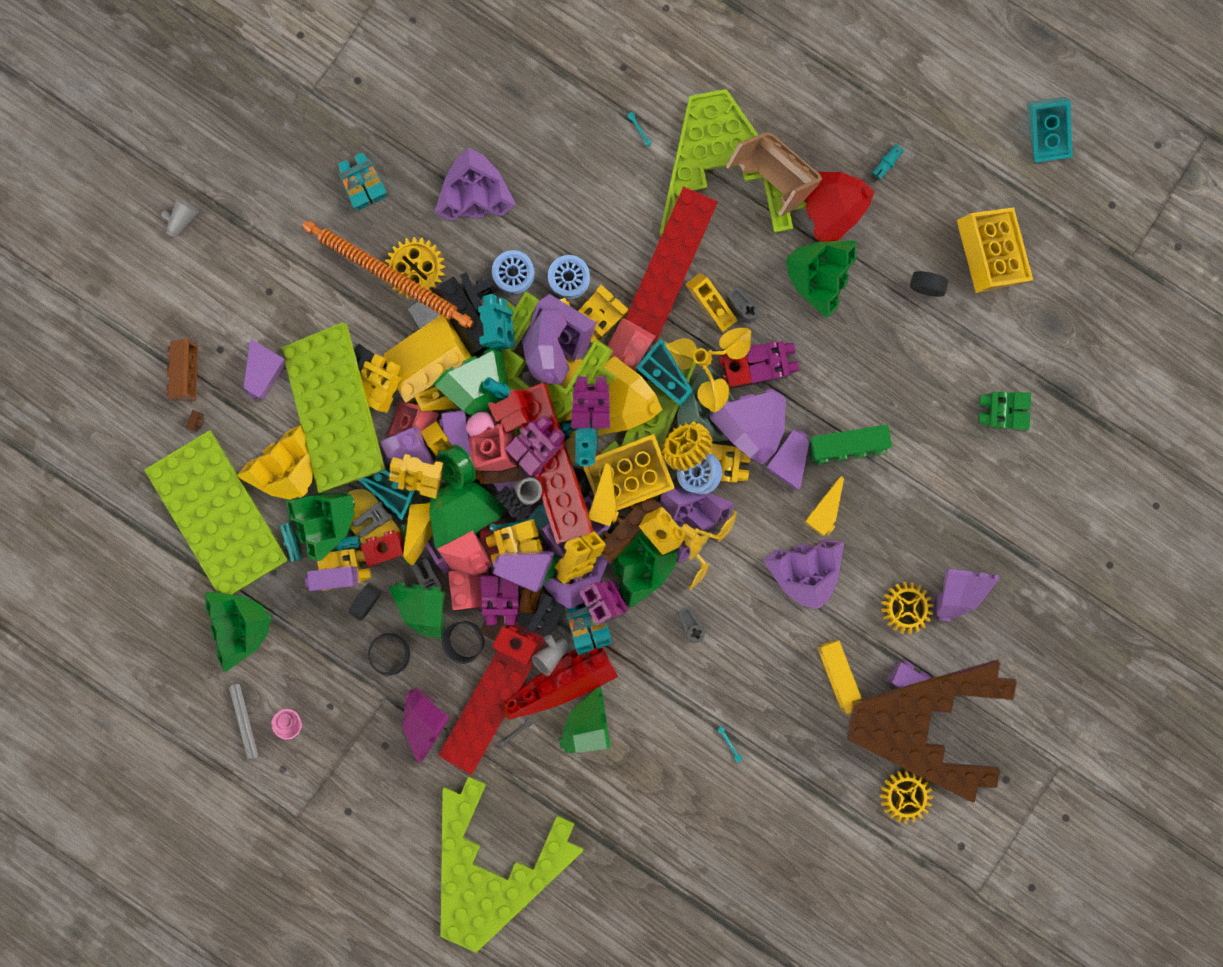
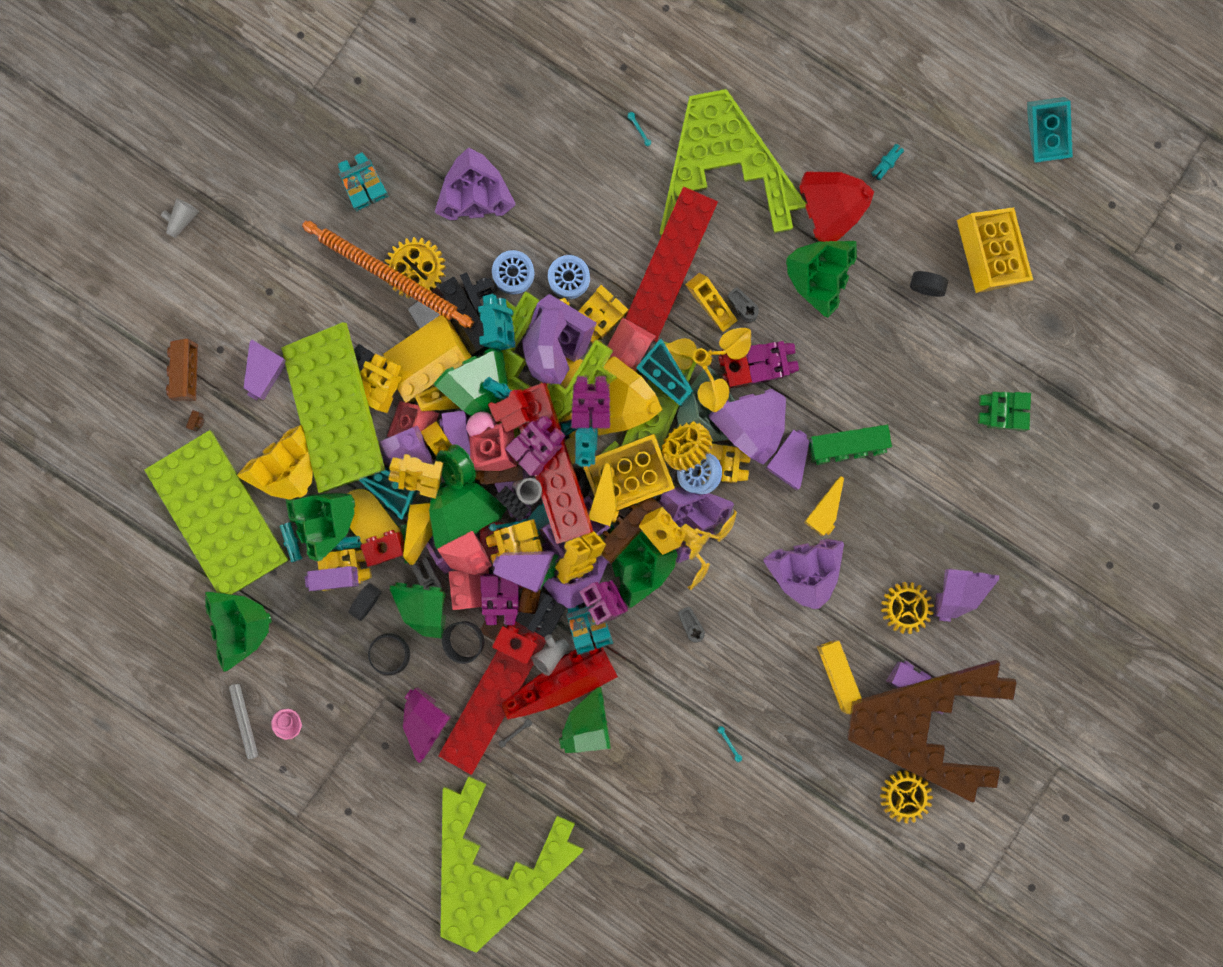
dark grey piece [352,502,393,538] -> none
medium nougat windscreen [726,133,822,216] -> none

